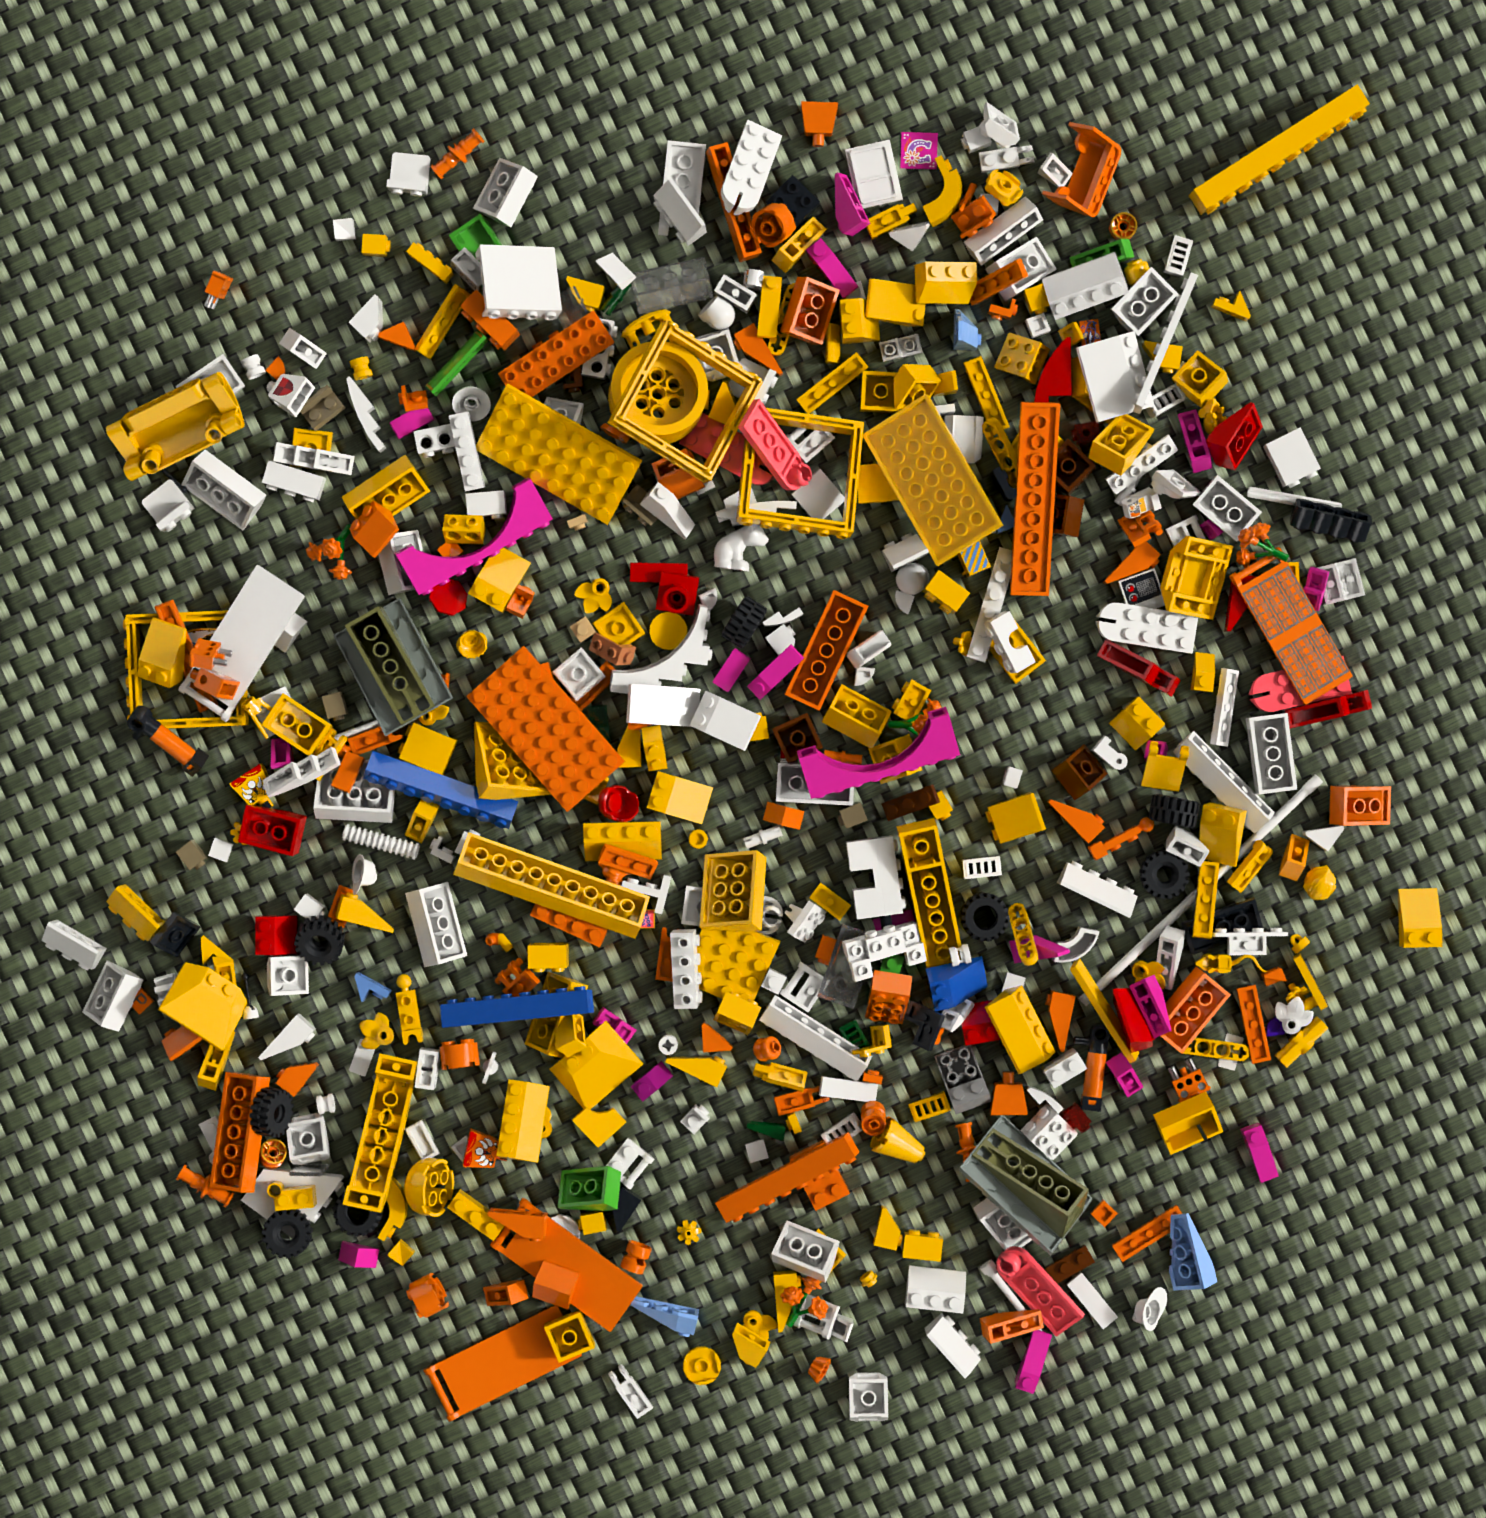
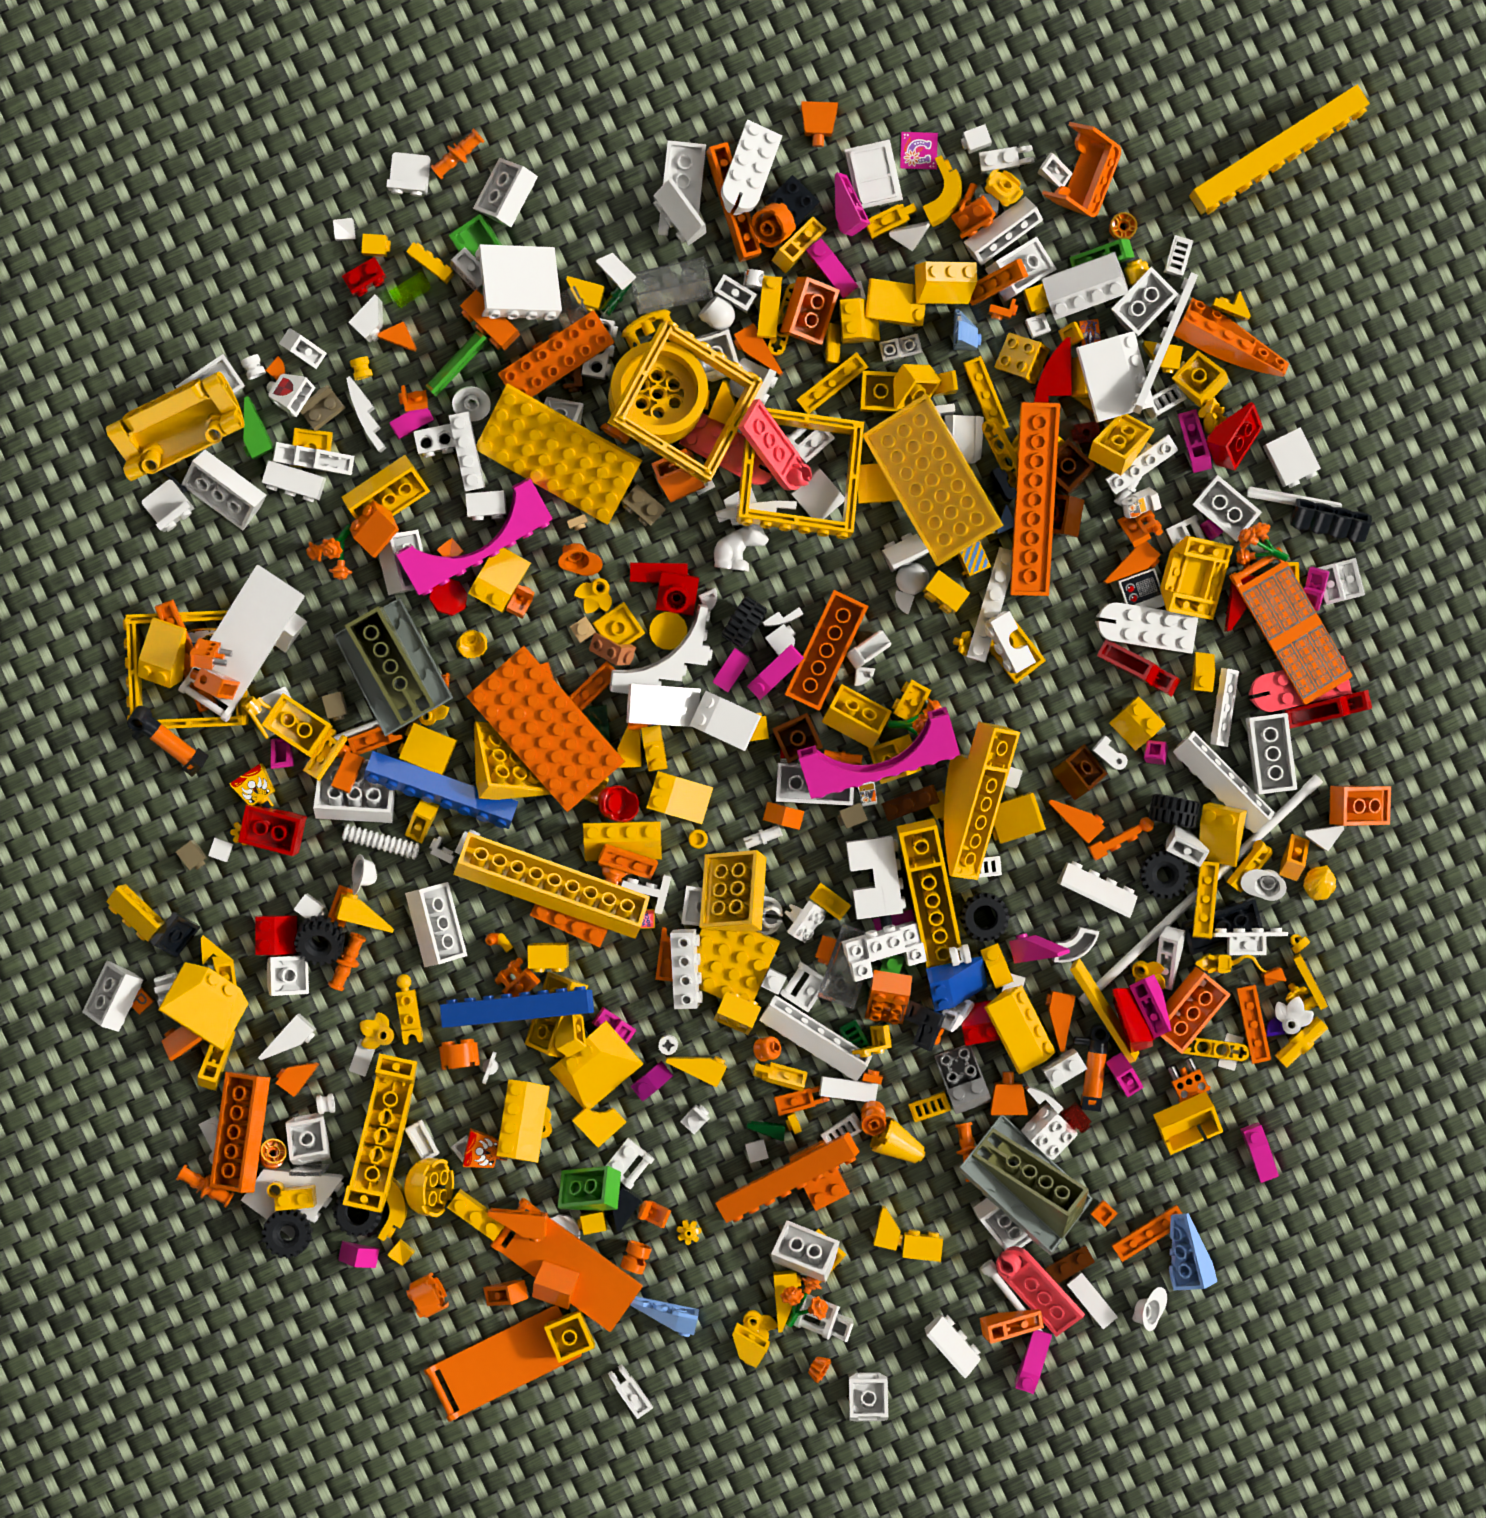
white slope [42,920,107,970] -> none
orange piece [204,271,233,309] -> none
hinge [241,973,259,1020] -> none
black tyre [250,1087,294,1138] -> none
white slope [262,747,341,797] -> none
medium blue slope [354,972,392,1002] -> none
yellow tile [415,284,471,359] -> none
white brick [415,1047,440,1090] -> none
yellow brick [442,514,486,544] -> none
white tile [552,647,606,701] -> none
white slope [640,482,695,539] -> none
yellow tile [683,1346,721,1385] -> none
orange slope [702,1021,733,1053] -> none
yellow plate [859,1270,877,1288] -> none
white slope [905,1265,966,1314] -> none
white slope [979,102,1020,148] -> none
yellow beam [1008,903,1038,966] -> none
yellow flag [1141,741,1189,792] -> none
white slope [1151,470,1201,499] -> none
yellow slope [1398,888,1442,948] -> none
none -> bright green slope [243,396,274,460]
none -> orange piece [328,932,366,991]
none -> red bracket [342,257,387,297]
none -> clear neon green plate [389,271,432,308]
none -> orange piece [558,543,603,576]
none -> orange bracket [637,1200,671,1228]
none -> leg [858,781,877,807]
none -> yellow slope [944,722,1020,880]
none -> yellow slope [980,943,1014,989]
none -> orange wedge [1173,298,1289,377]
none -> white piece [1241,869,1287,901]

